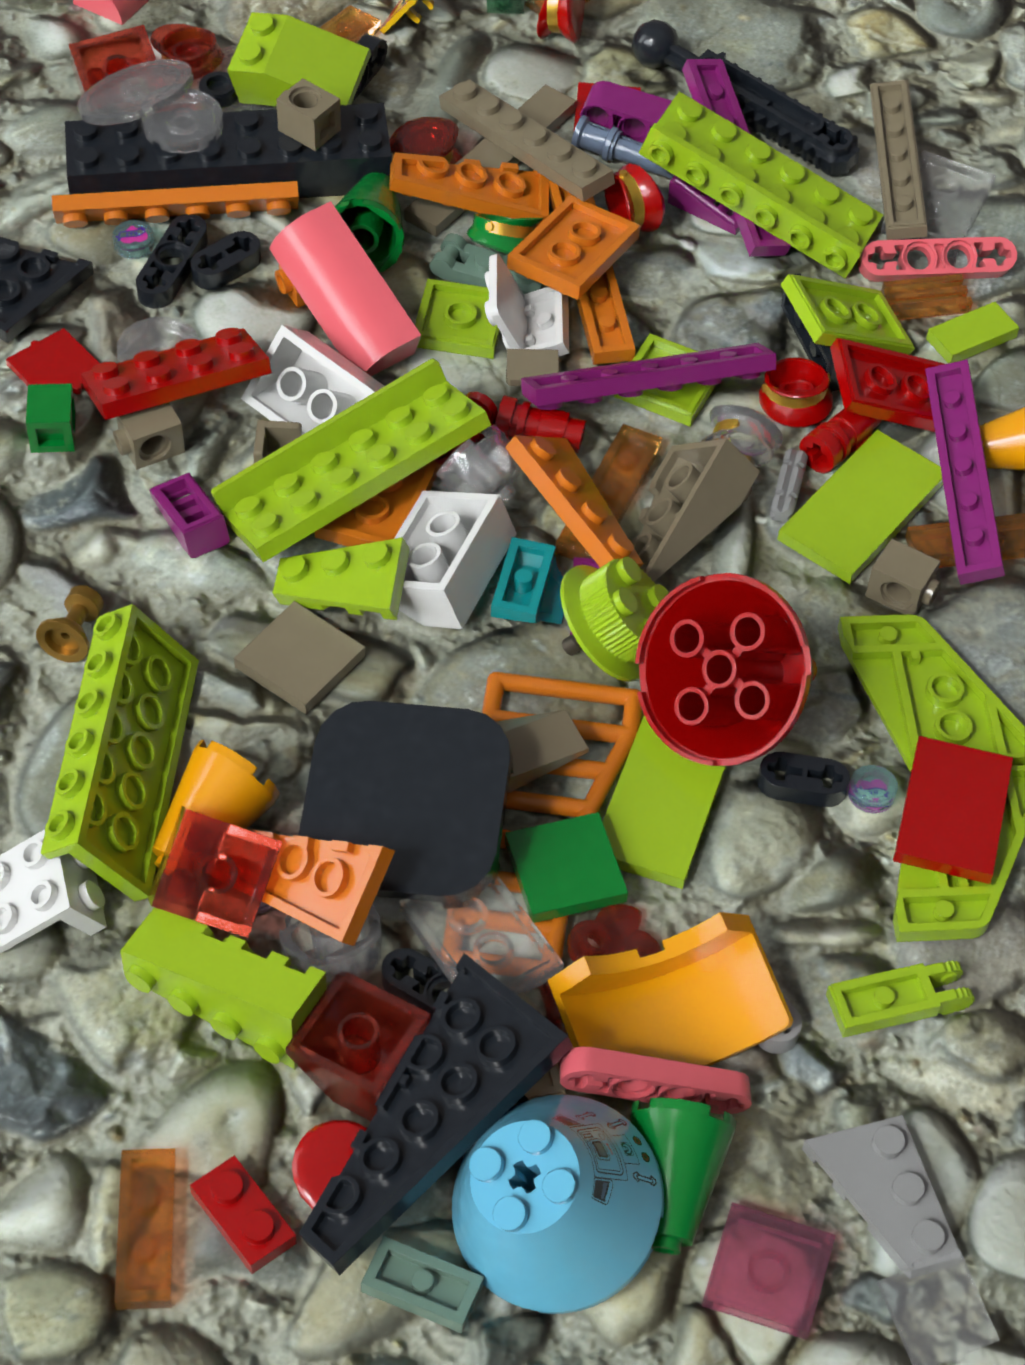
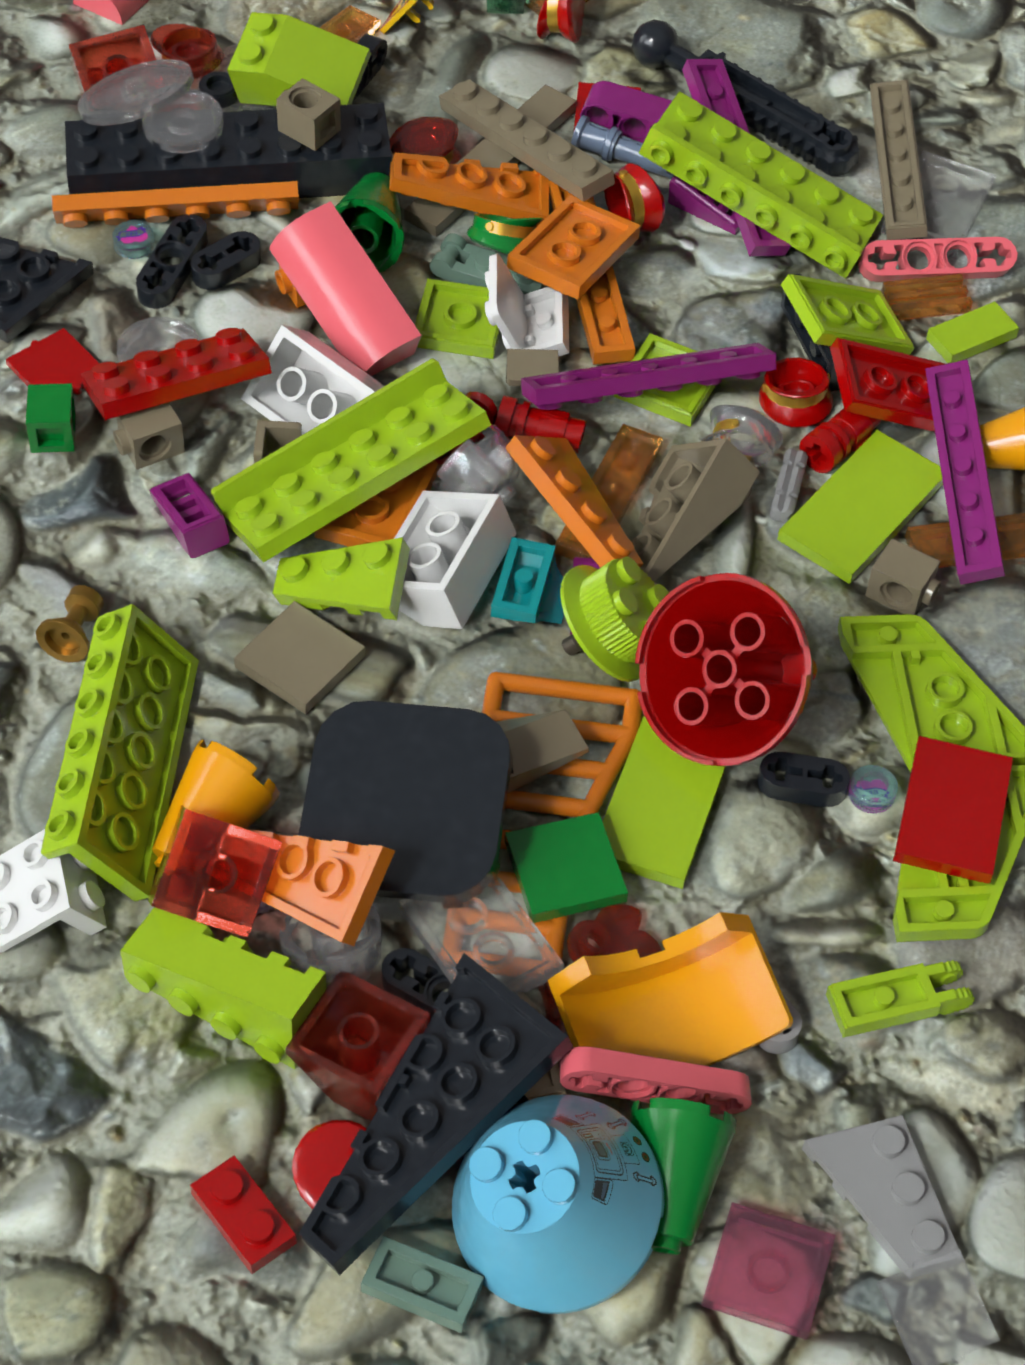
clear orange tile [115,1148,177,1310] -> none

